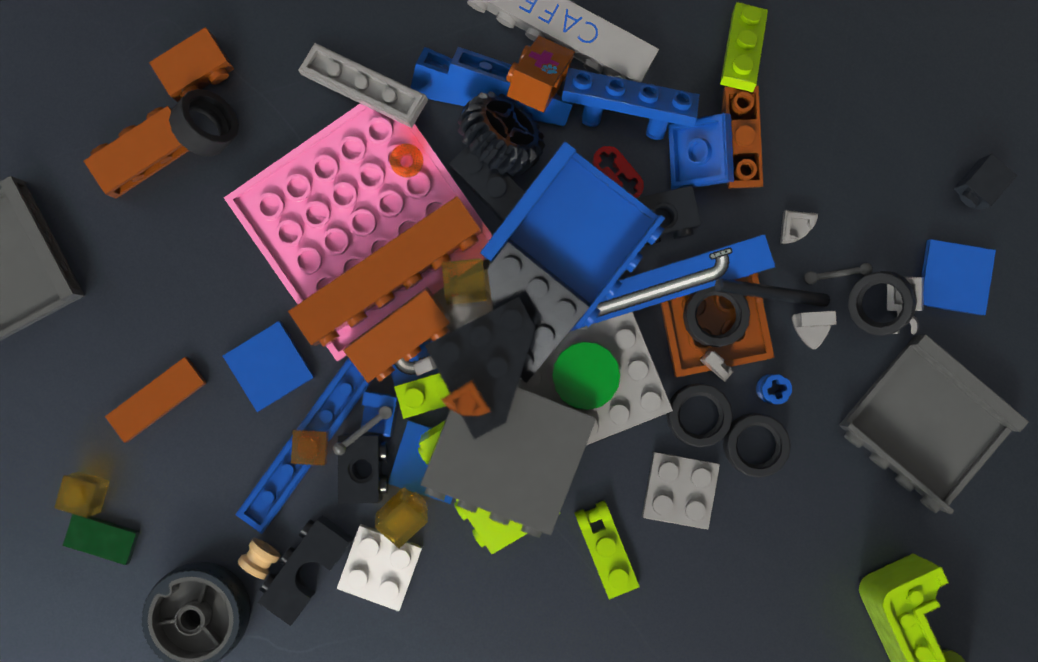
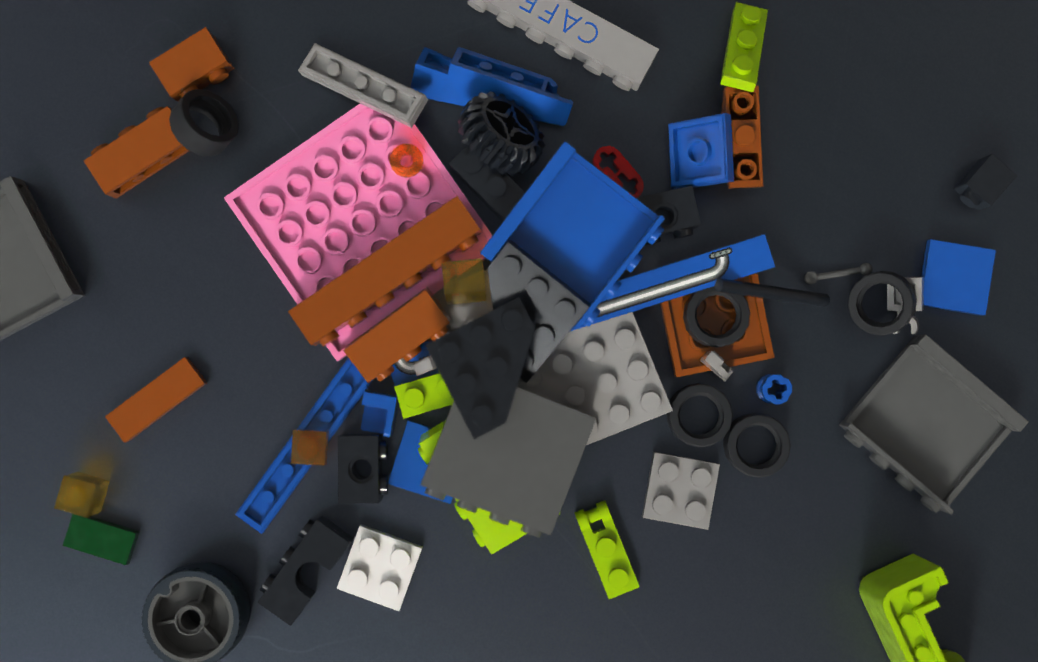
blue tile [223,321,315,412] -> none
tan wheel [237,538,281,580] -> none
dark grey hinge [333,406,392,455] -> none
clear yellow brick [375,487,428,548] -> none
dark orange tile [441,381,491,416] -> none
dark orange brick [506,36,575,113] -> none
green tile [552,342,621,410] -> none
blue plate [561,68,700,140] -> none
light grey tile [780,210,818,244] -> none
light grey tile [791,311,837,349] -> none

